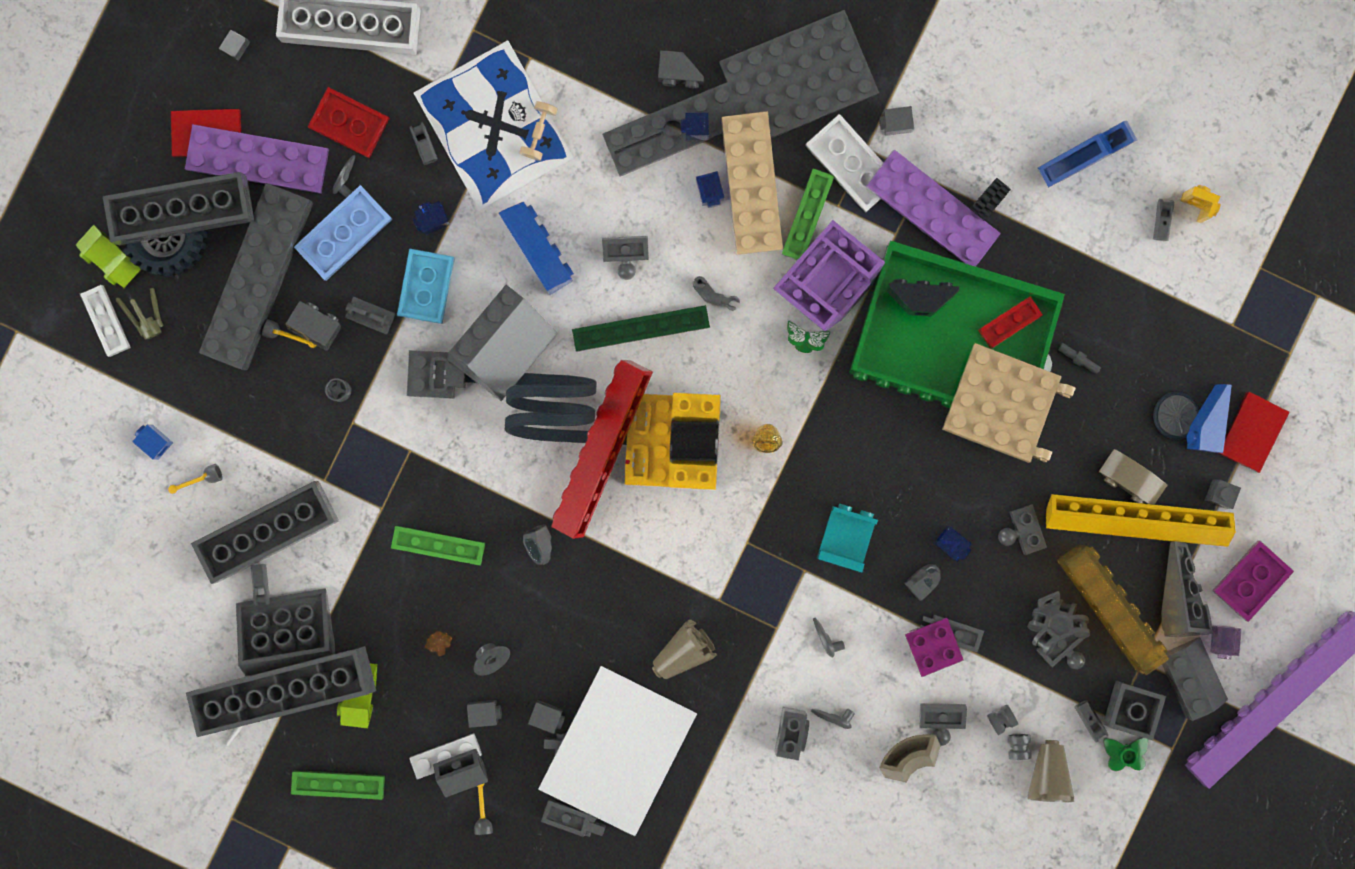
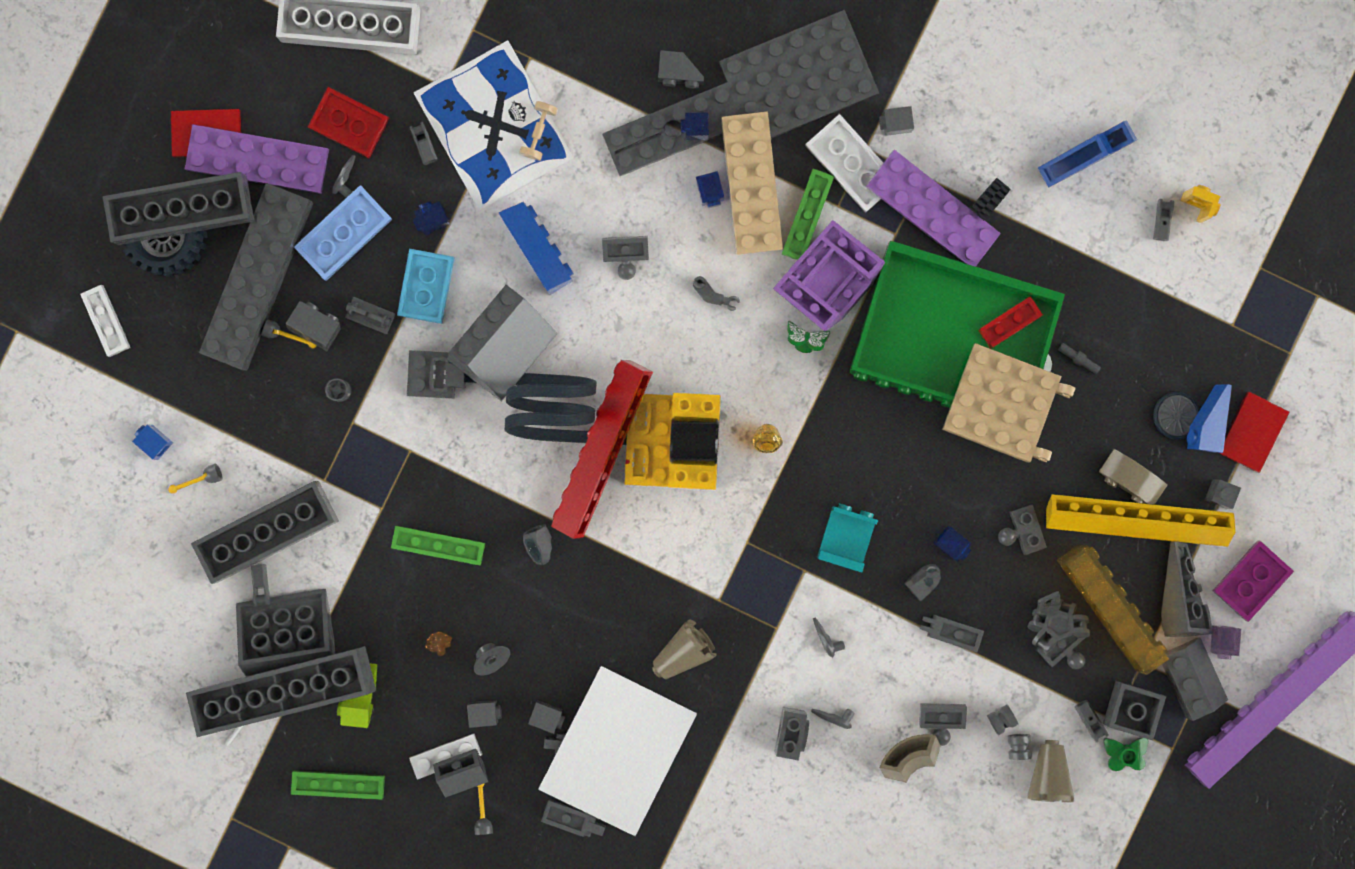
lime brick [76,225,141,288] -> none
olive plant [116,288,164,340] -> none
slope [219,30,250,61] -> none
dark green plate [572,305,710,352] -> none
black slope [887,279,959,317] -> none
magenta hinge [905,618,964,677] -> none

